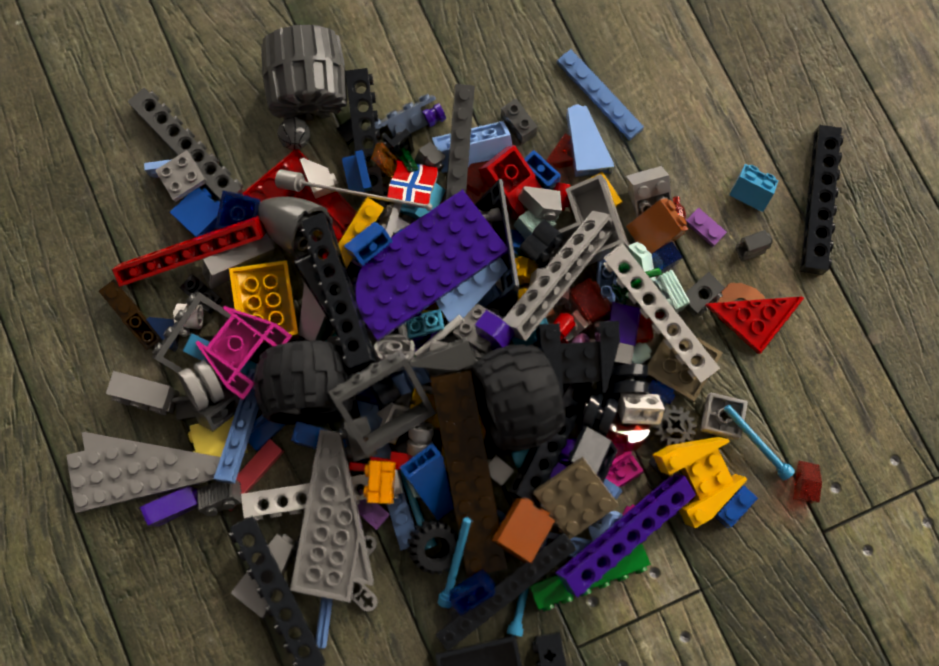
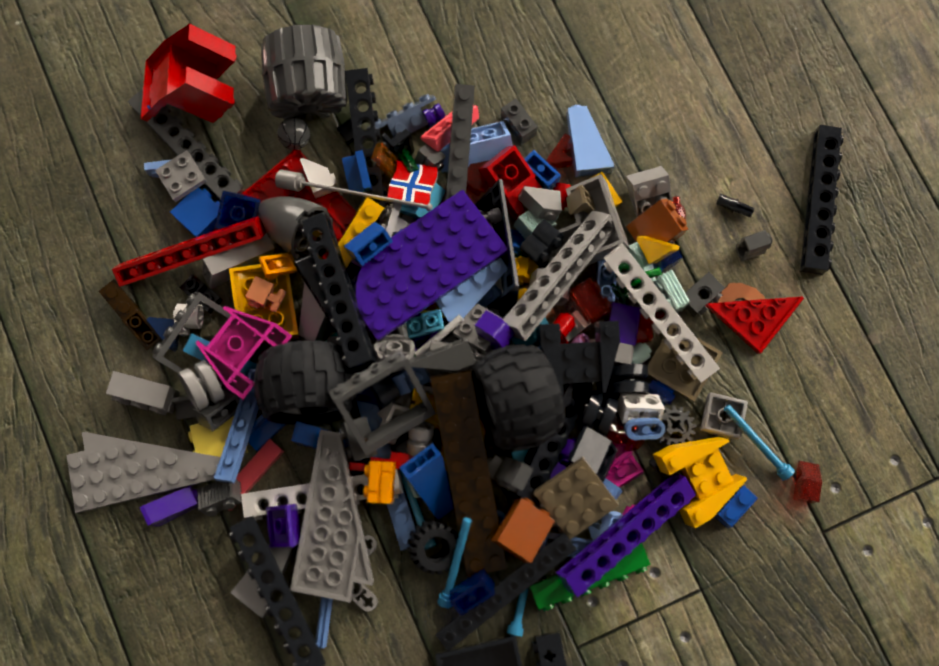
medium lavender plate [357,488,390,530] -> none
medium blue plate [557,49,644,141] -> none
medium lavender plate [686,207,727,247] -> none
dark azure slope [729,164,778,212] -> none
none -> red piece [141,23,237,123]
none -> nougat brick [245,276,287,313]
none -> light orange slope [258,253,297,281]
none -> dark purple slope [266,503,300,547]
none -> coral slope [420,105,479,151]
none -> dark grey brick [493,456,534,493]
none -> dark tan slope [566,185,596,215]
none -> medium blue plate [624,418,665,440]
none -> yellow slope [637,236,680,264]
none -> black axle [716,194,754,217]

